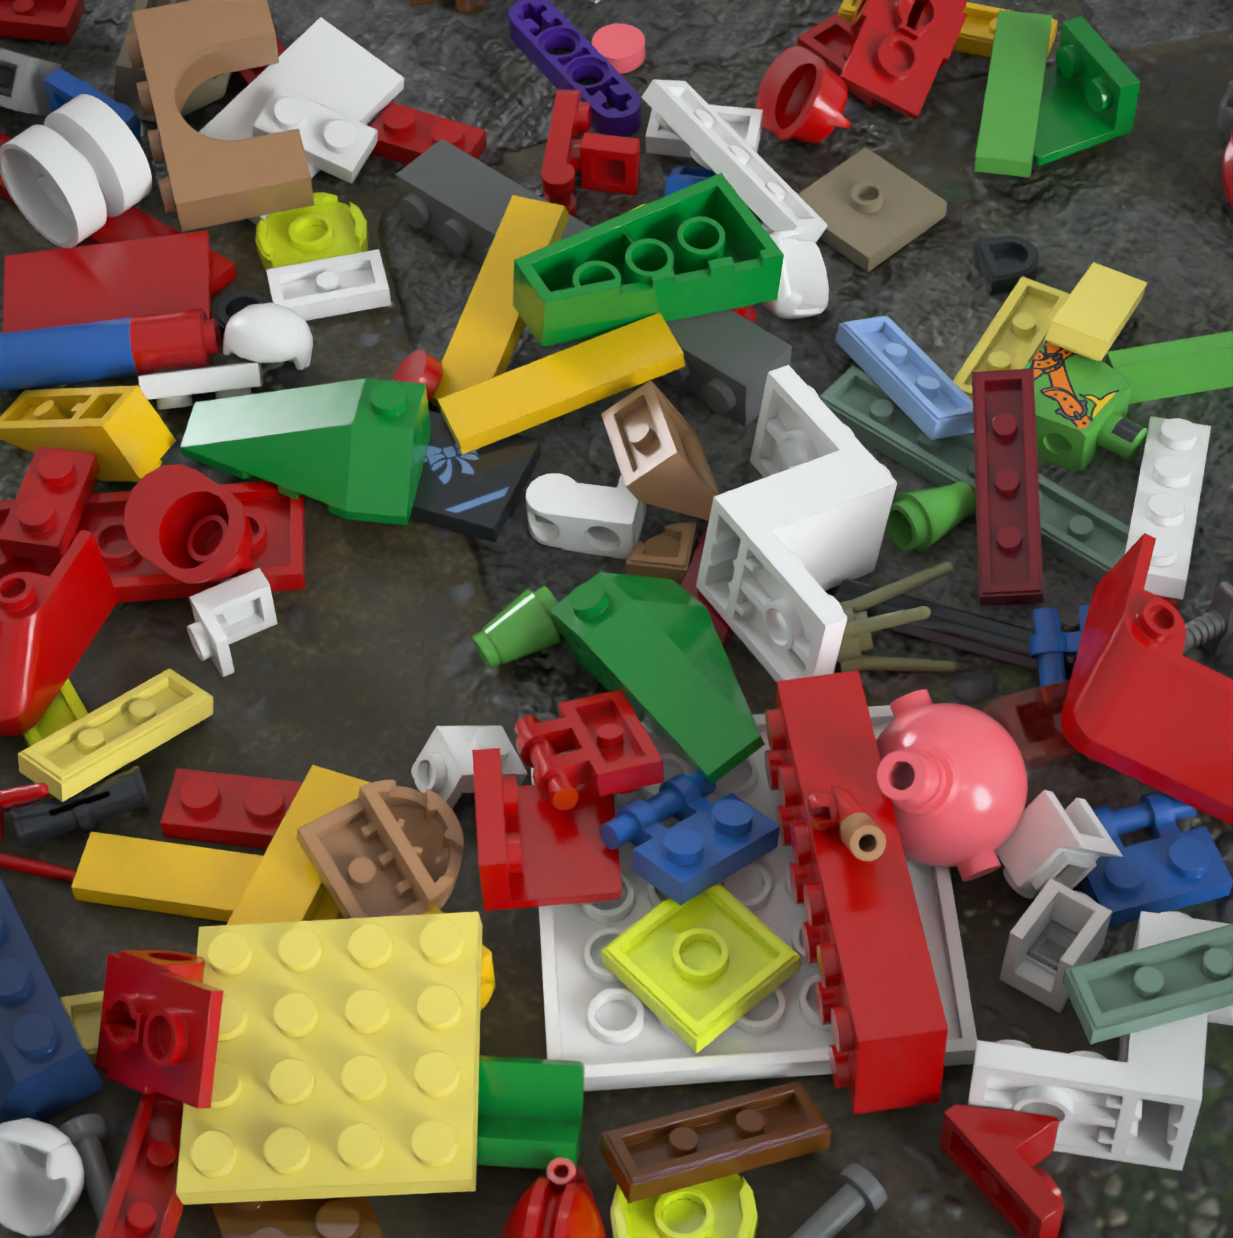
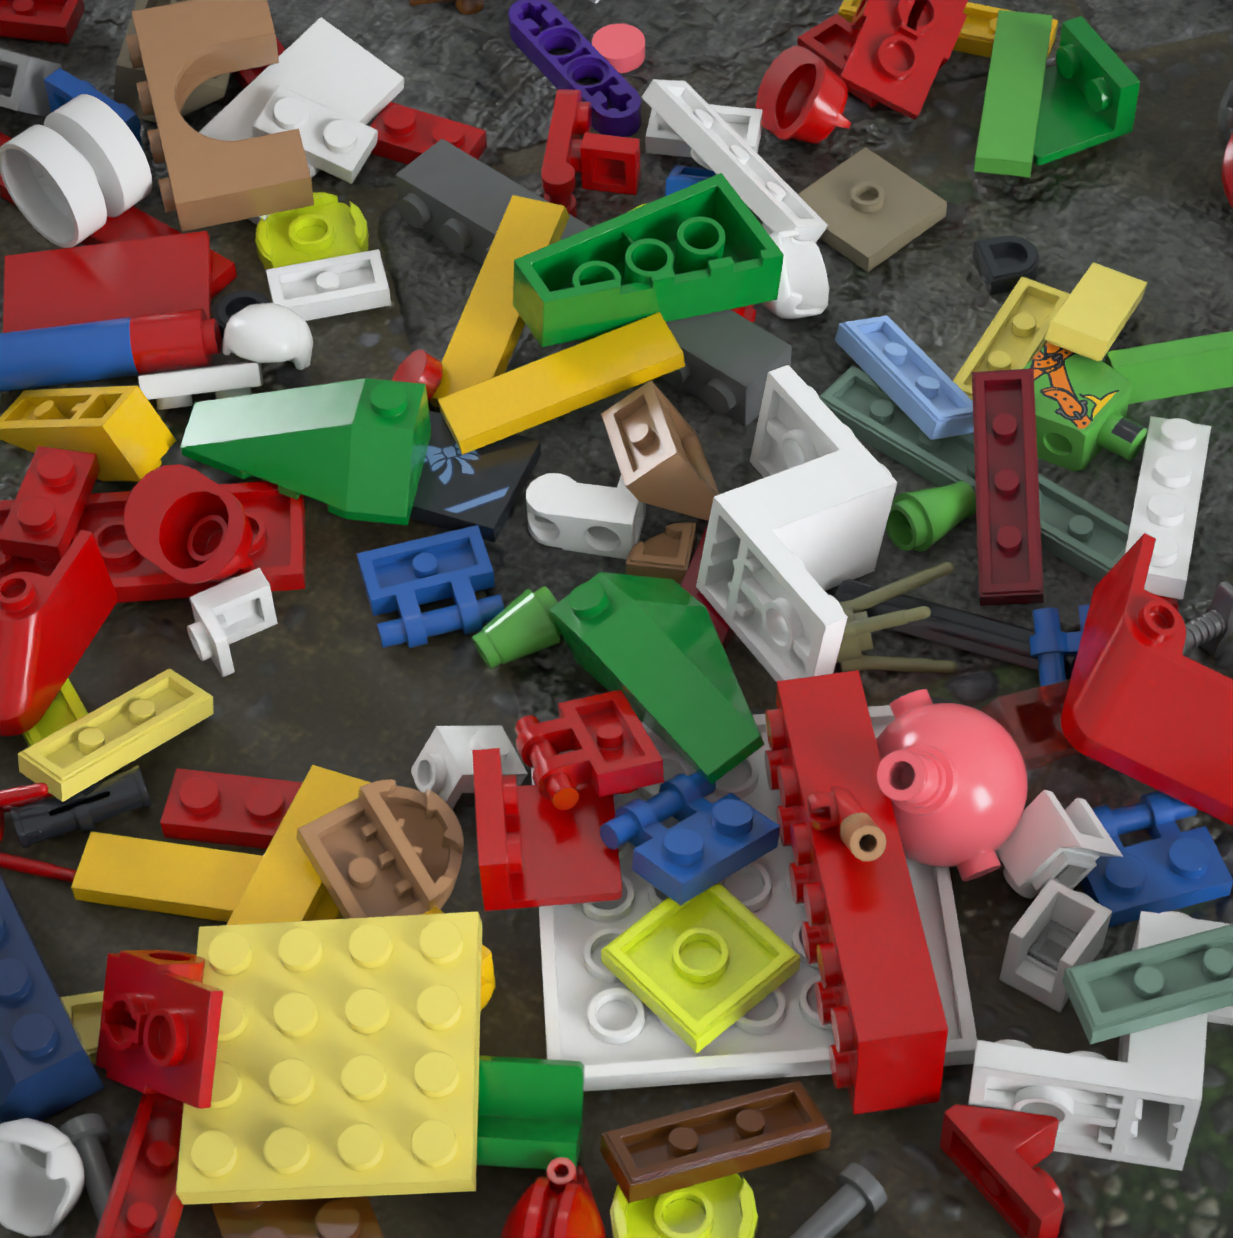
none -> blue plate [357,525,504,648]

